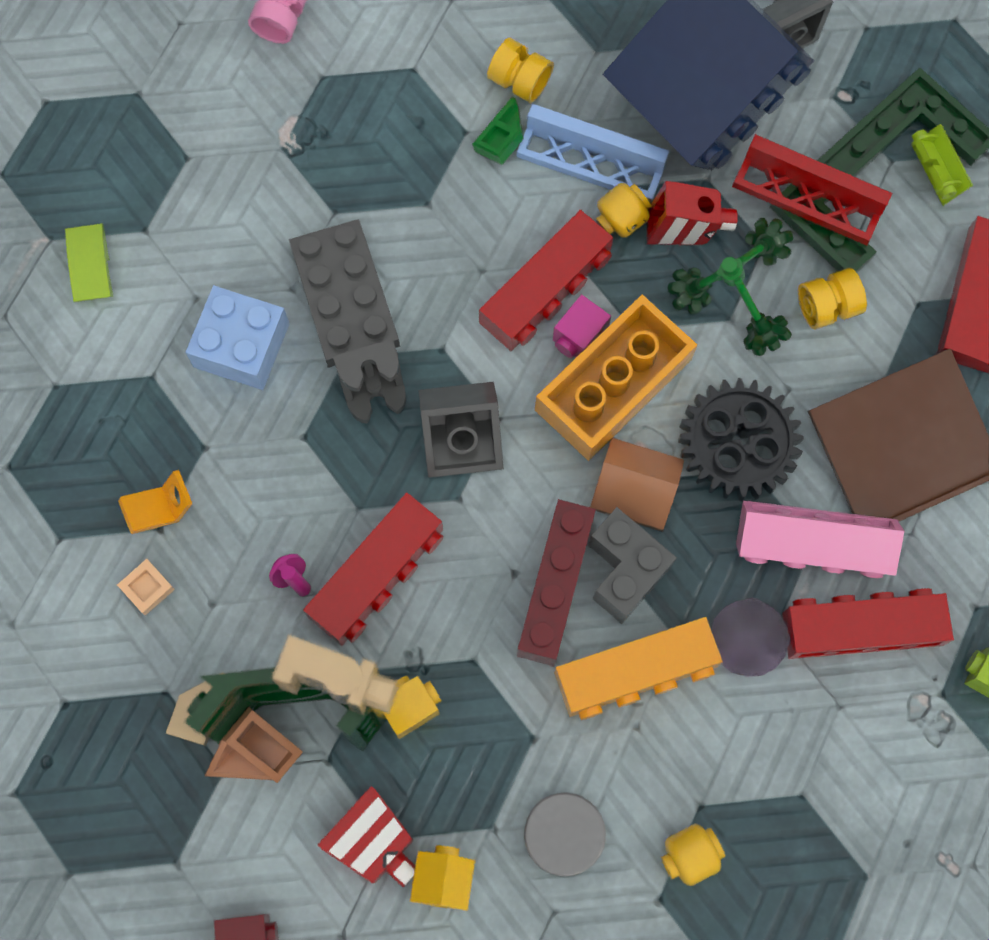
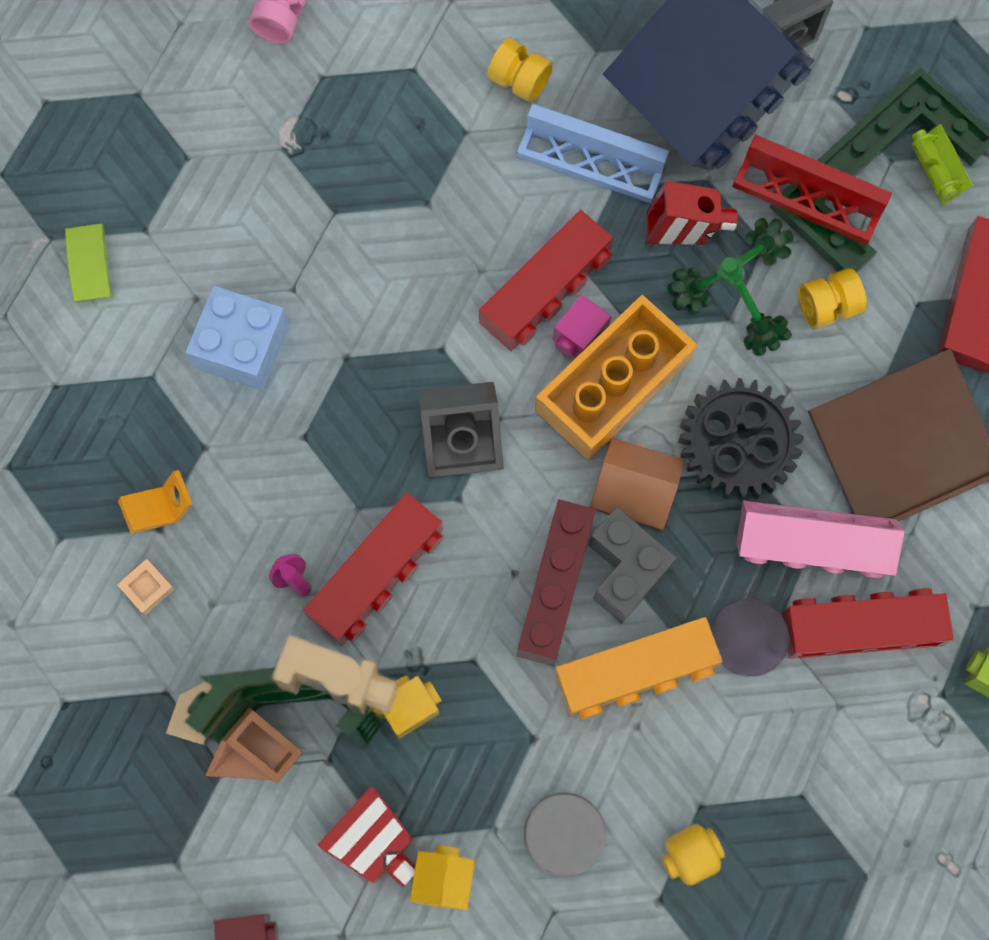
dark grey hinge [289,219,406,423] -> none
green tile [472,97,524,165] -> none
yellow head [596,183,652,238] -> none

